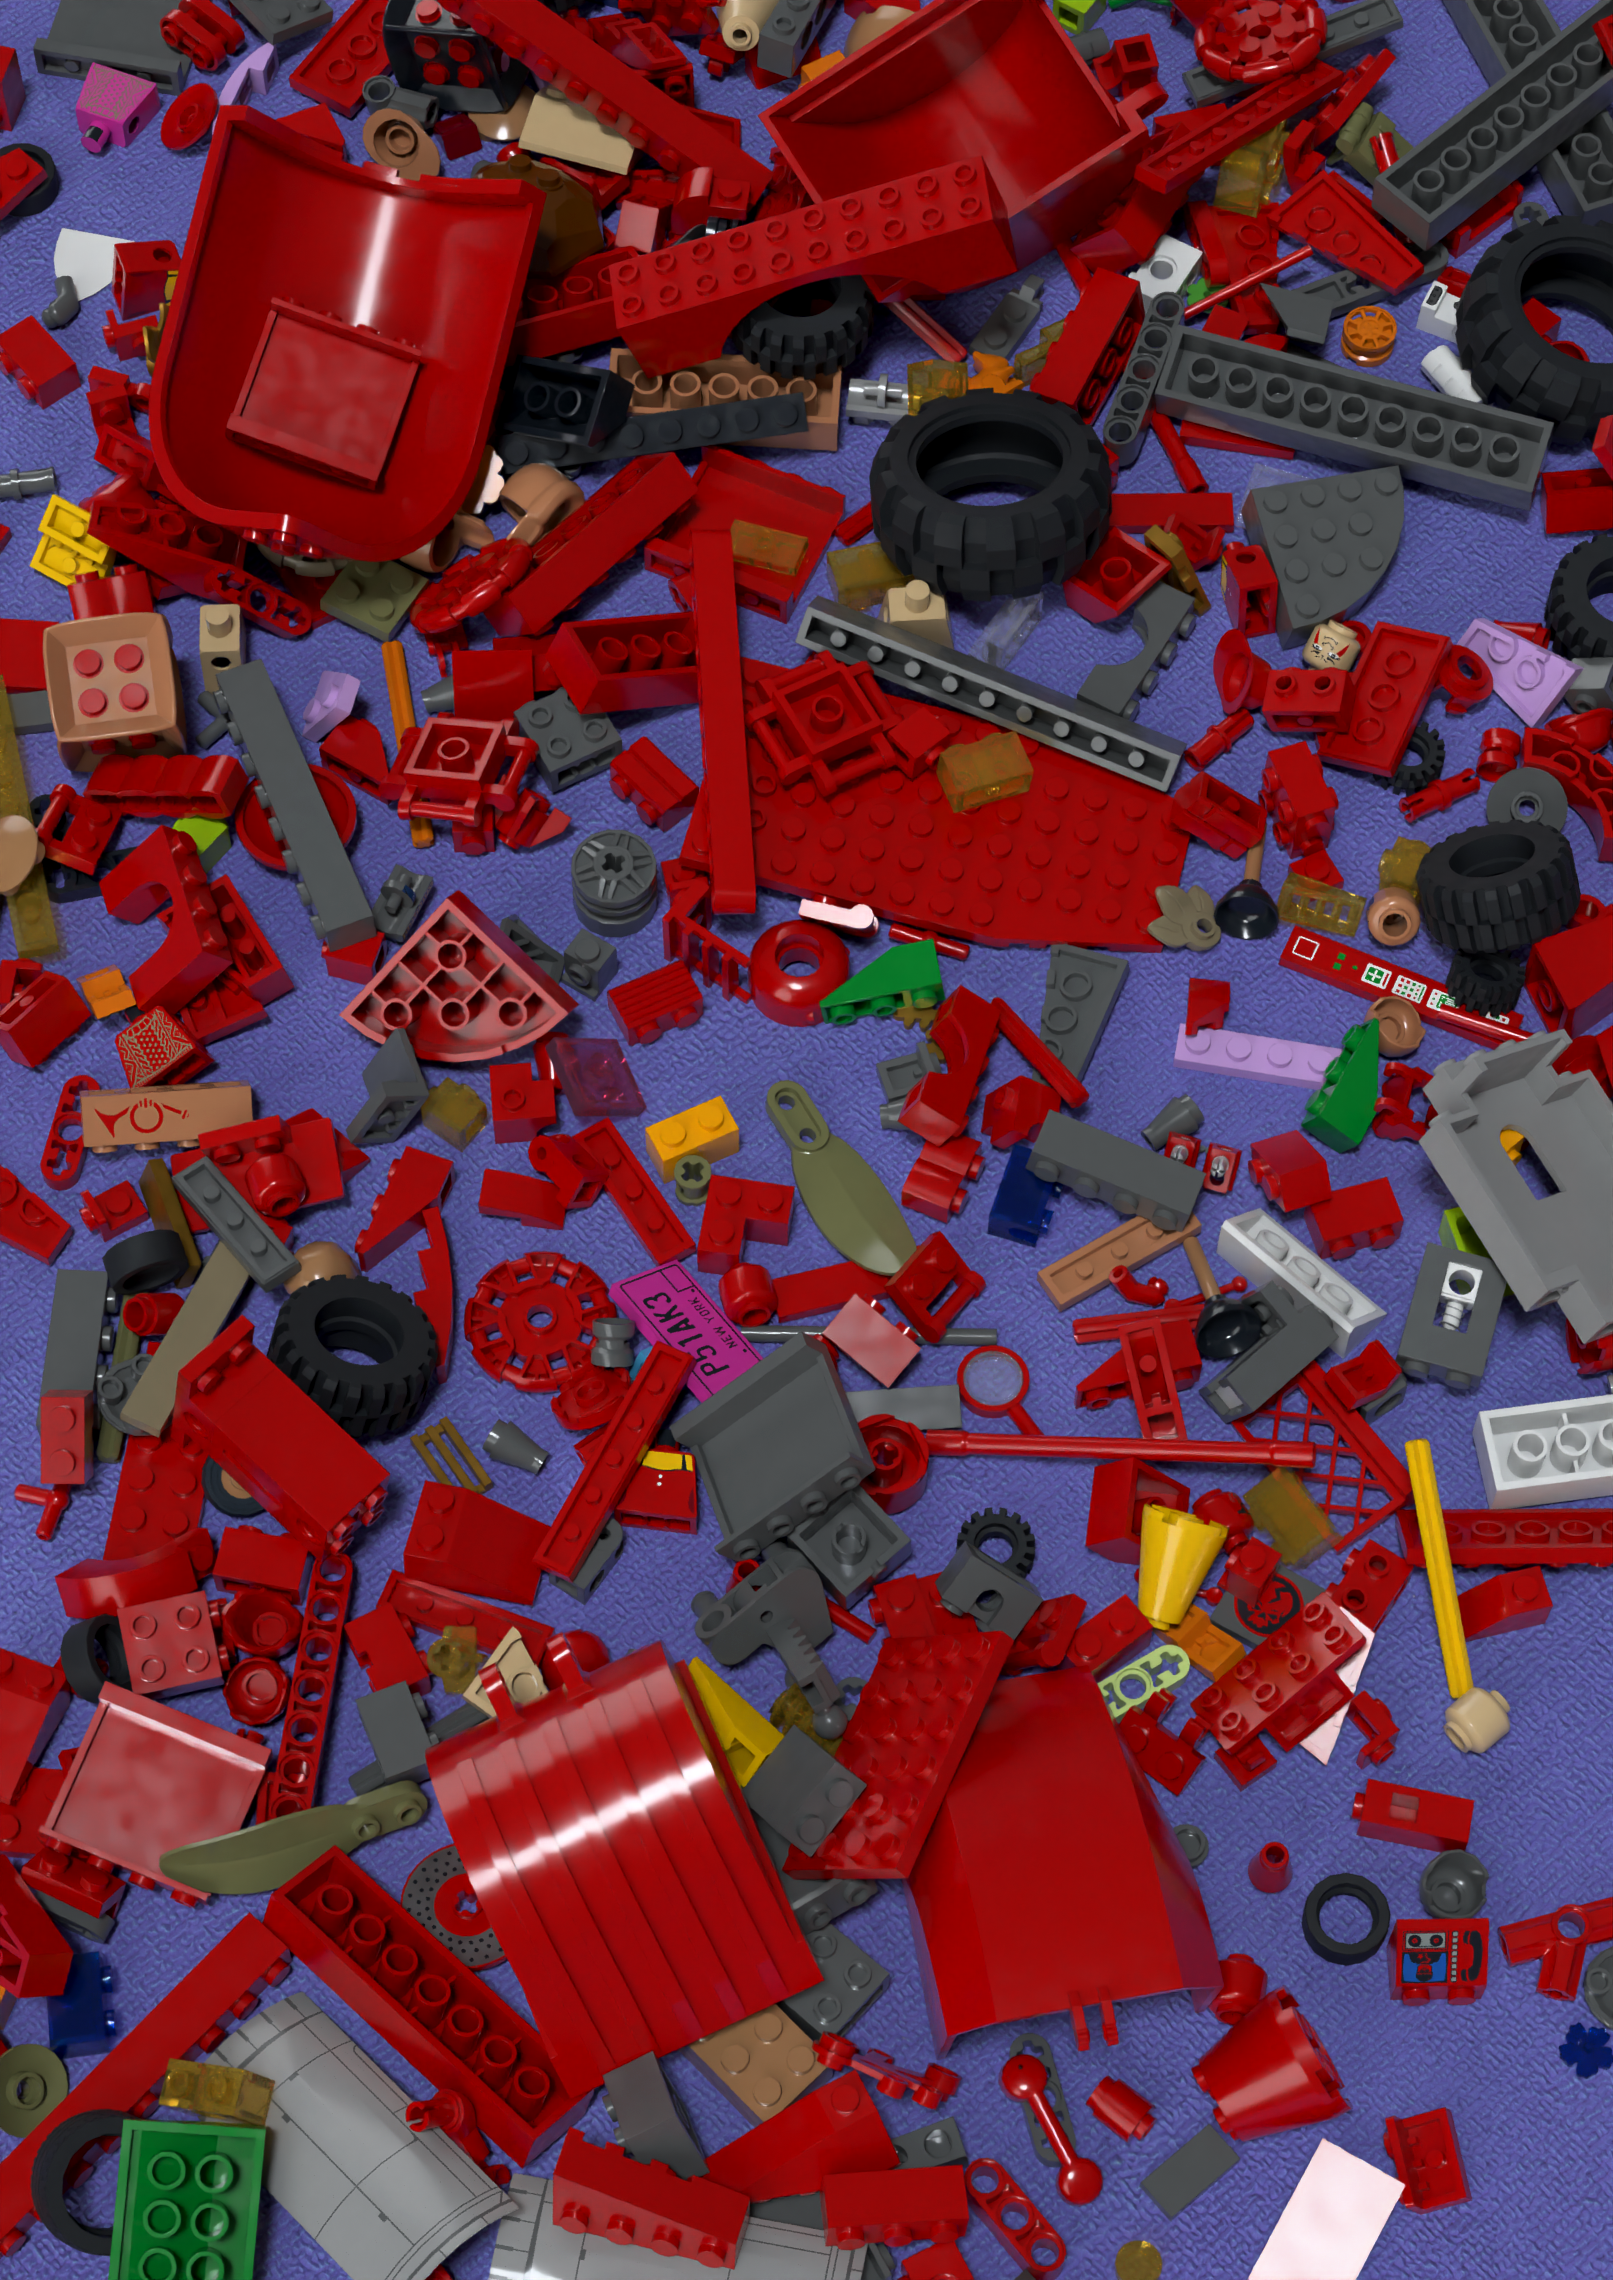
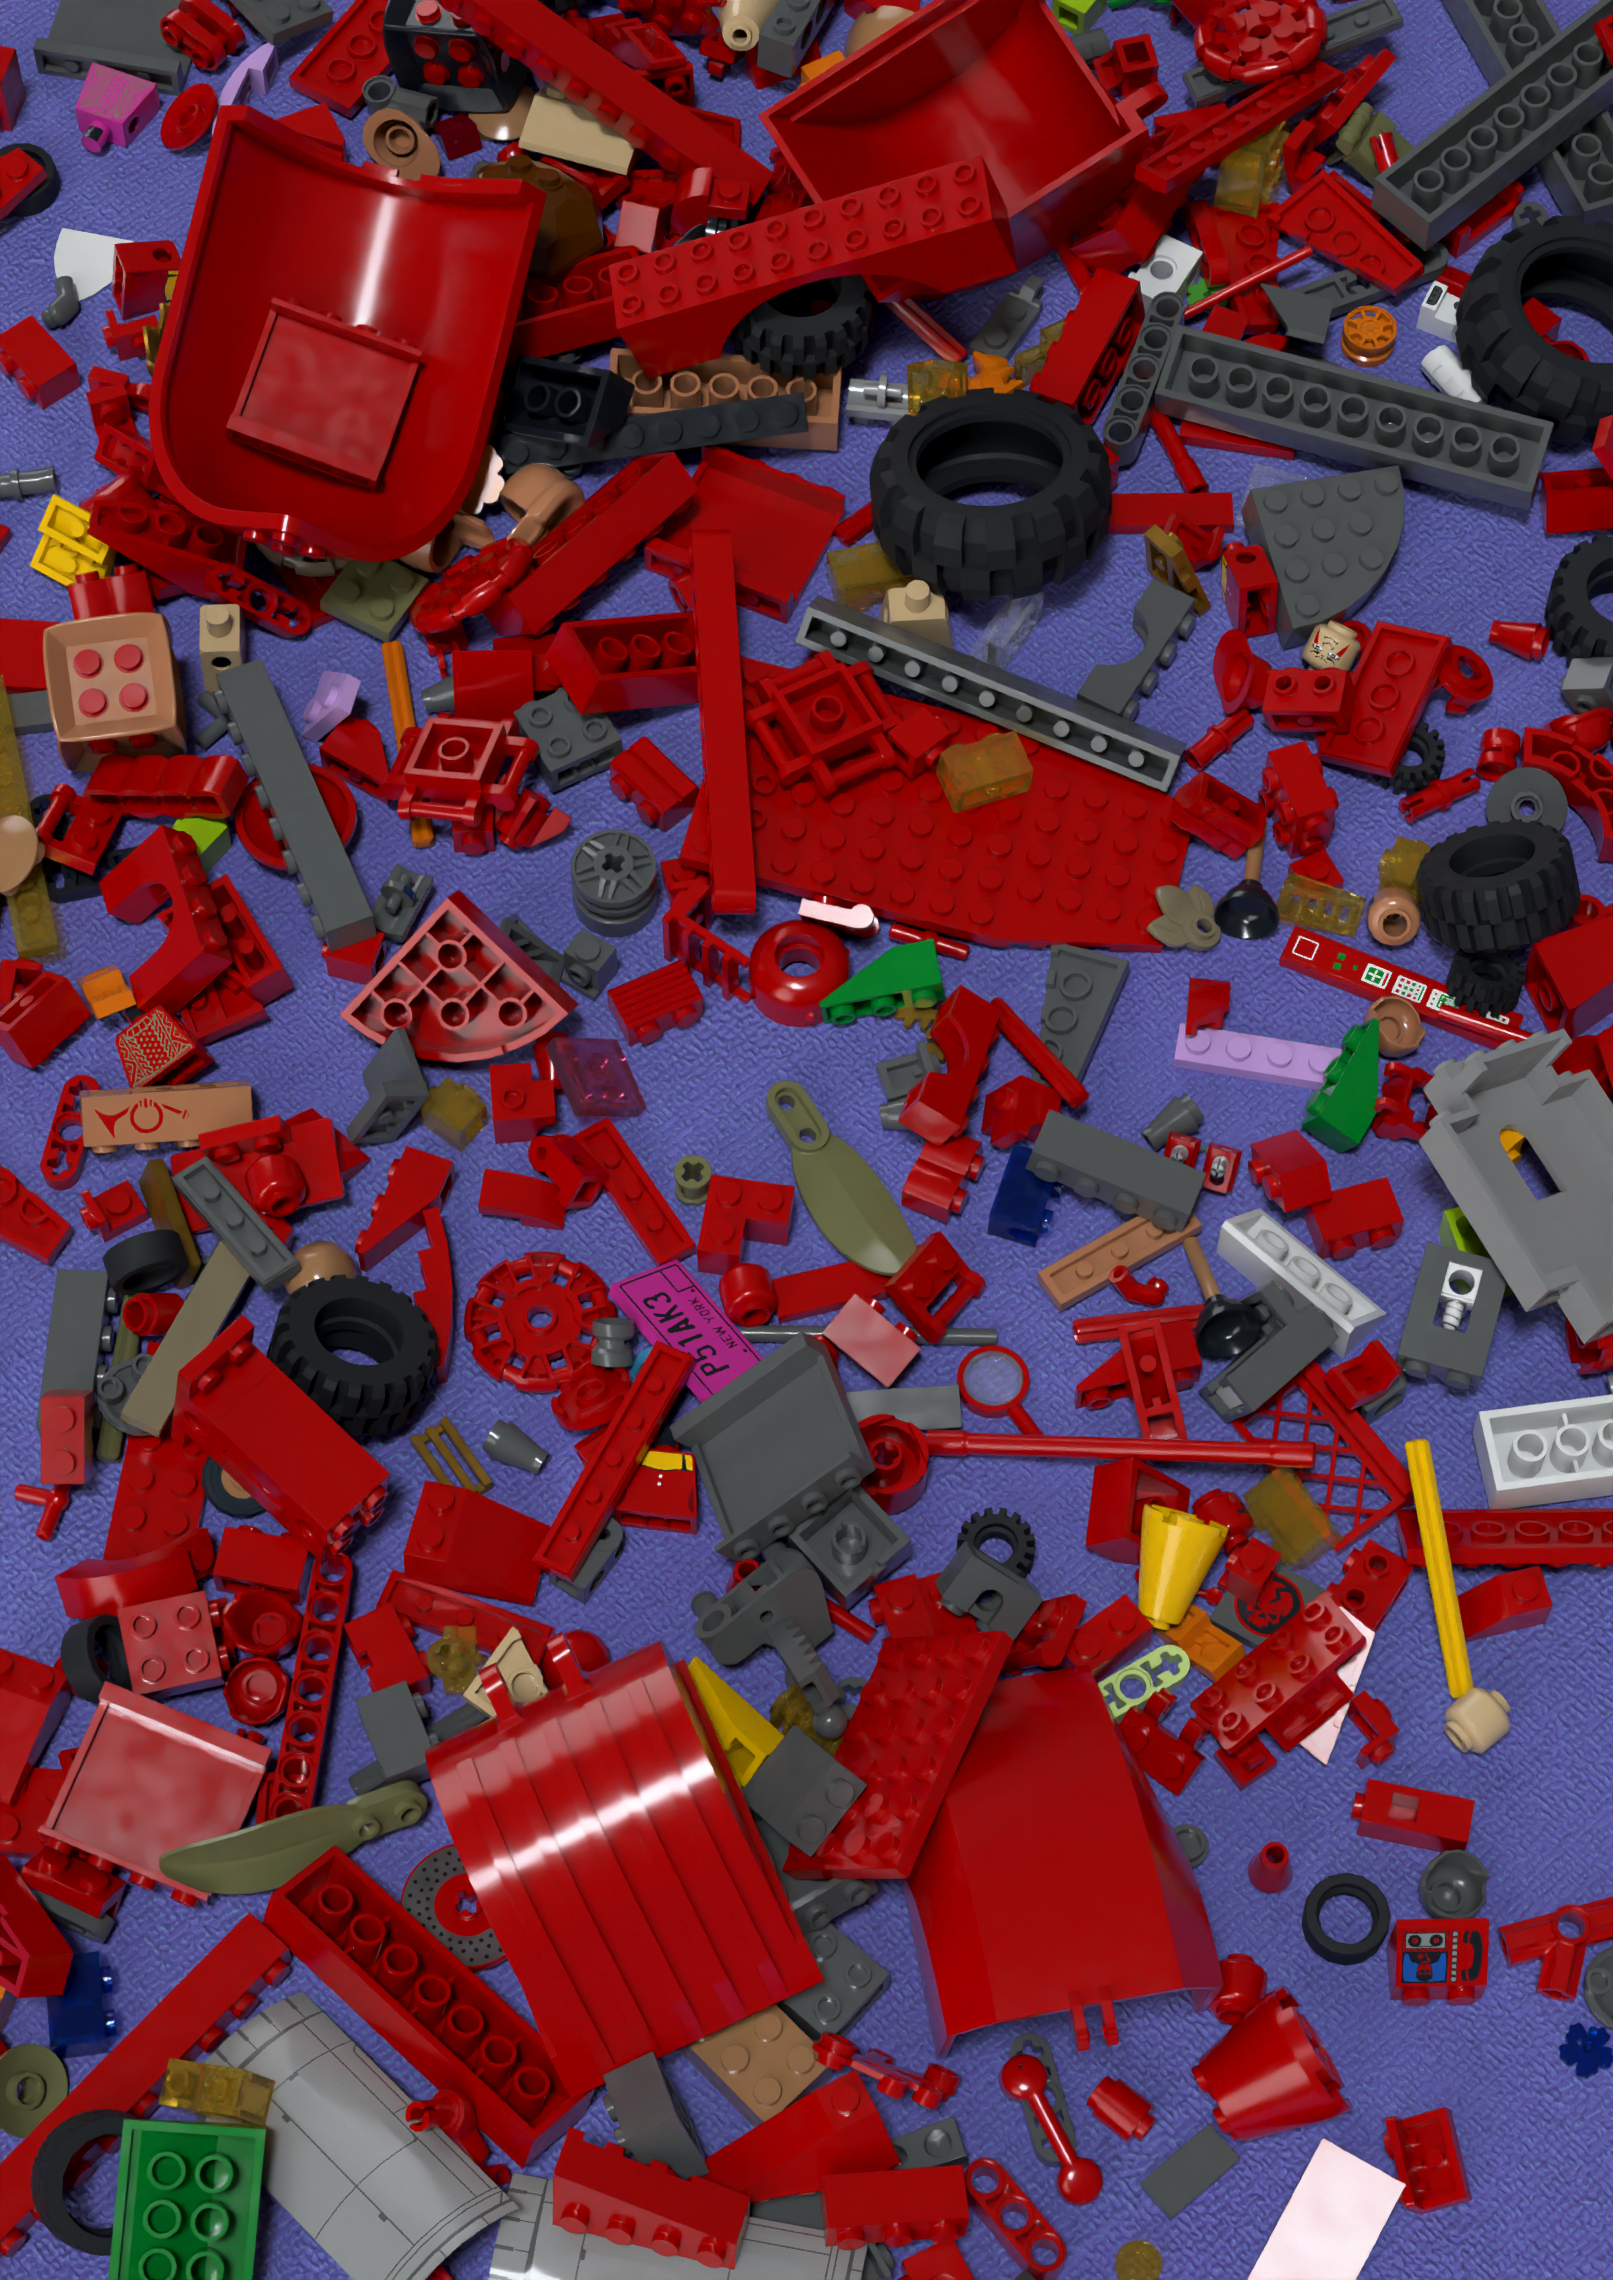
light orange brick [645,1095,739,1184] -> none
clear yellow plate [730,519,809,576] -> none
red slope [1062,527,1172,624] -> none
red hinge [1164,1276,1248,1308] -> none
lavender wing [1456,618,1584,728] -> none

